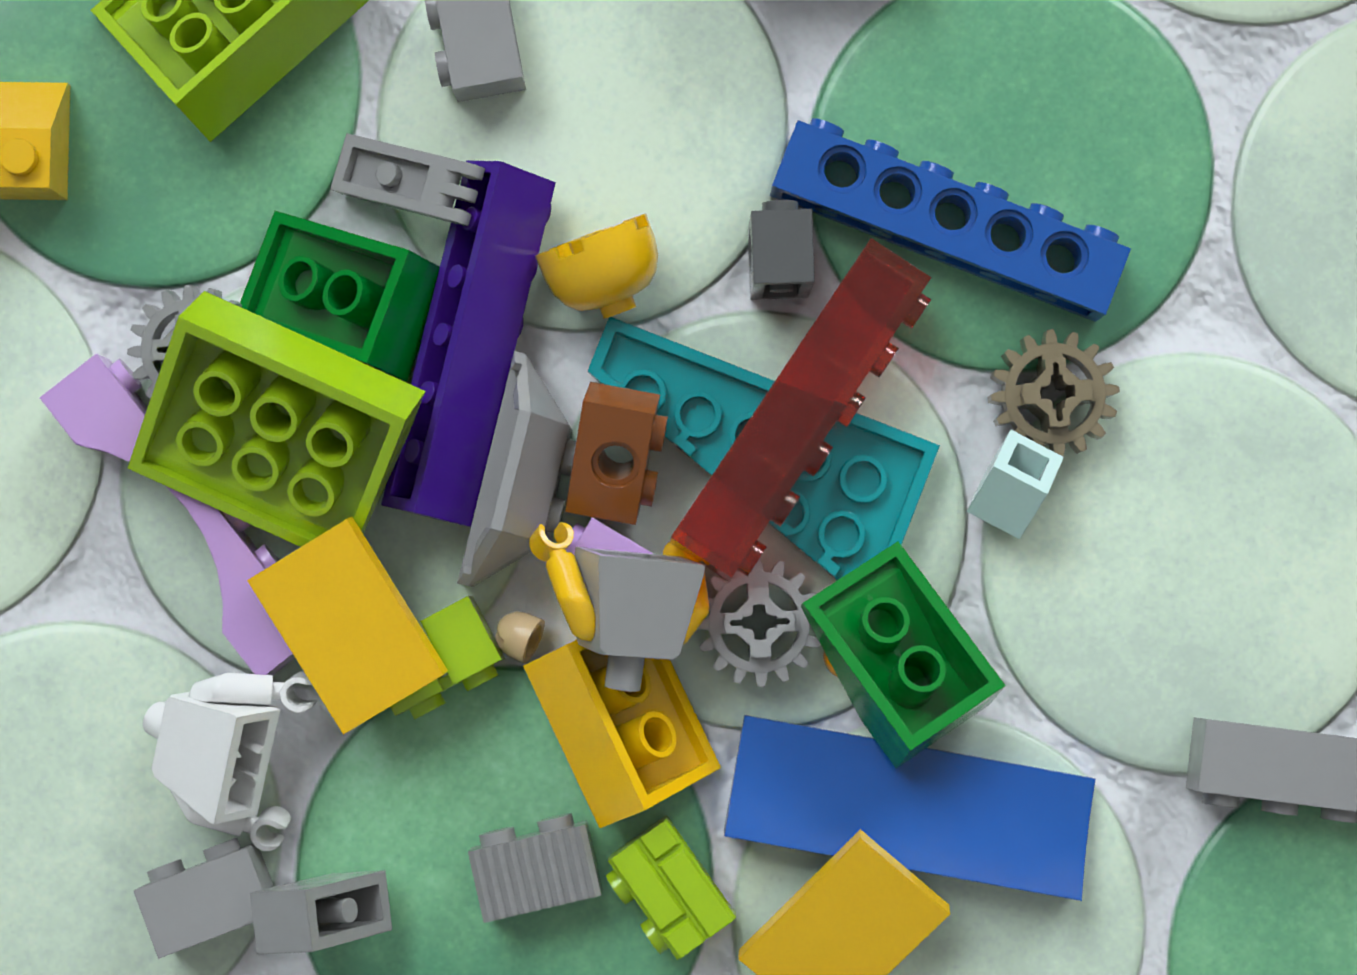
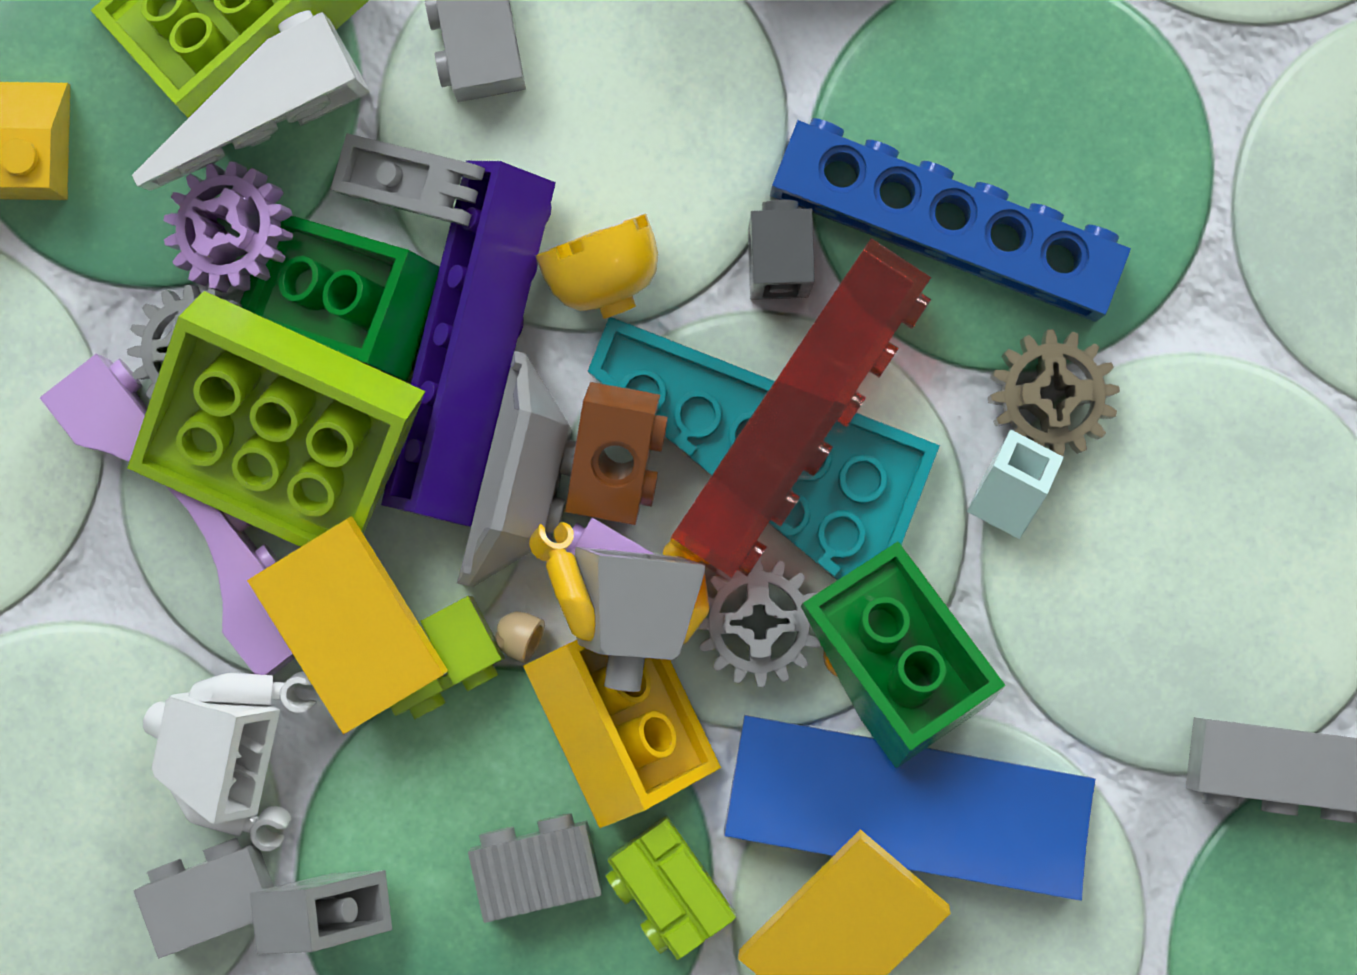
none -> white wedge [132,10,370,191]
none -> lavender gear [163,161,293,293]

